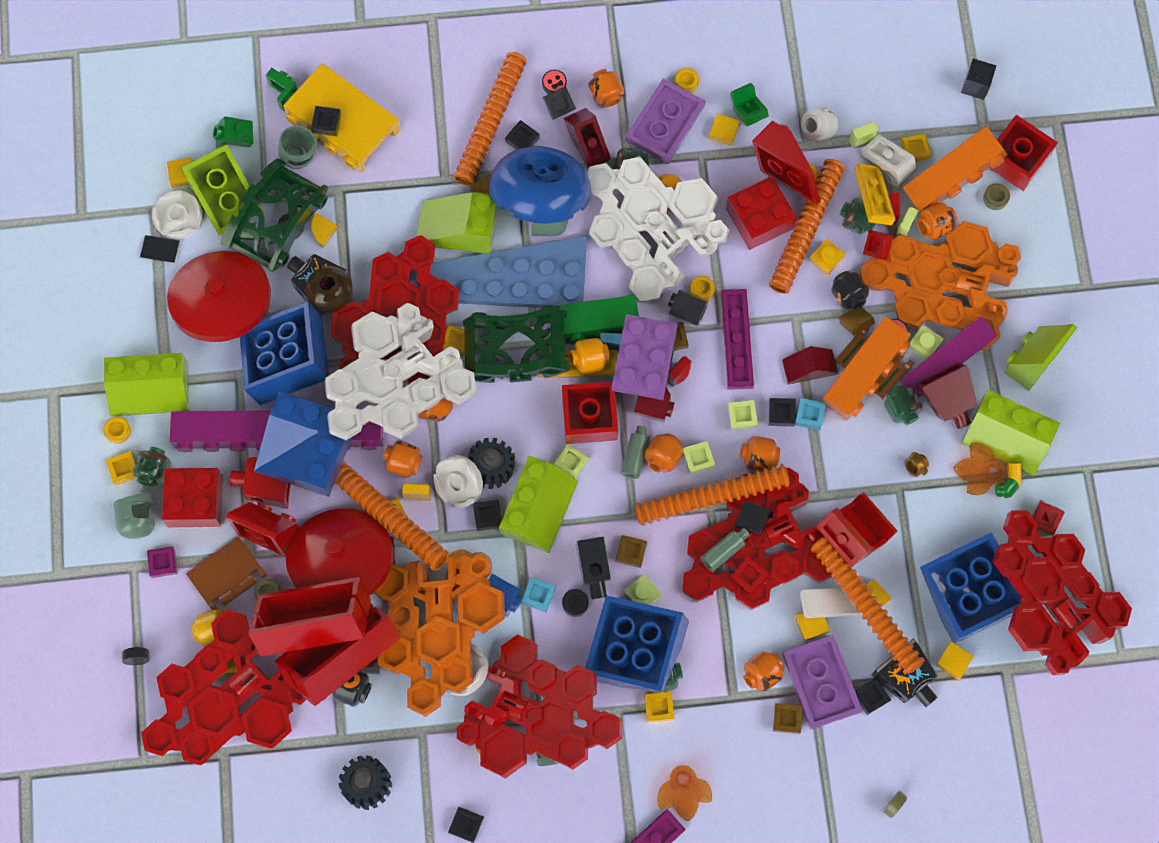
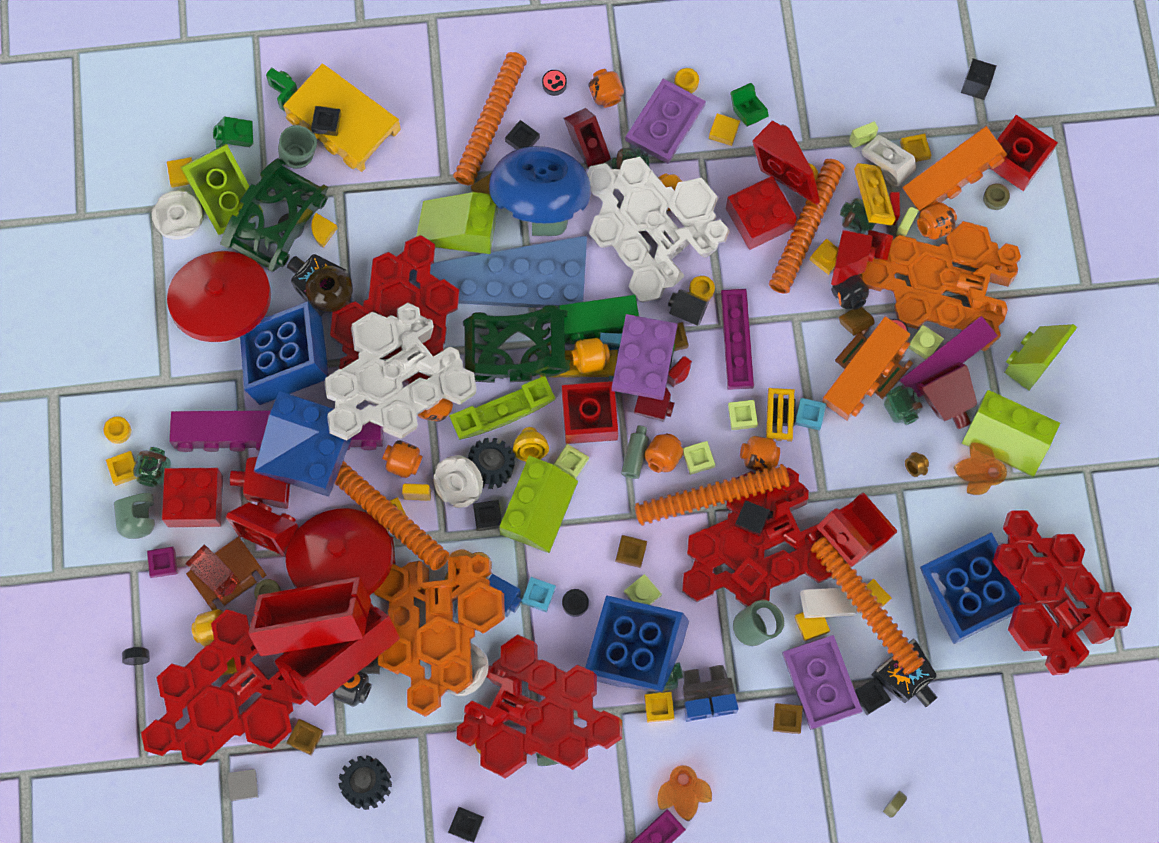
lime slope [104,353,189,417] -> none
black piece [140,235,180,263] -> none
yellow tile [443,324,465,357] -> none
black tile [542,86,576,120] -> none
black torso [576,536,611,600] -> none
sand green cylinder [700,528,750,572] -> none
orange head [743,651,785,692] -> none
dark red slope [782,346,838,385] -> none
white head [801,107,838,141] -> none
yellow tile [935,642,974,680] -> none
arm [995,463,1022,499] -> none
red tile [1032,500,1065,536] -> none
none -> clear red slope [185,544,239,600]
none -> light grey tile [227,769,259,802]
none -> pearl gold tile [286,719,324,756]
none -> lime slope [449,376,556,440]
none -> yellow brick [513,427,549,462]
none -> hips [681,665,739,722]
none -> sand green helmet [733,600,784,646]
none -> yellow tile [766,388,795,442]
none -> red slope [831,230,876,285]

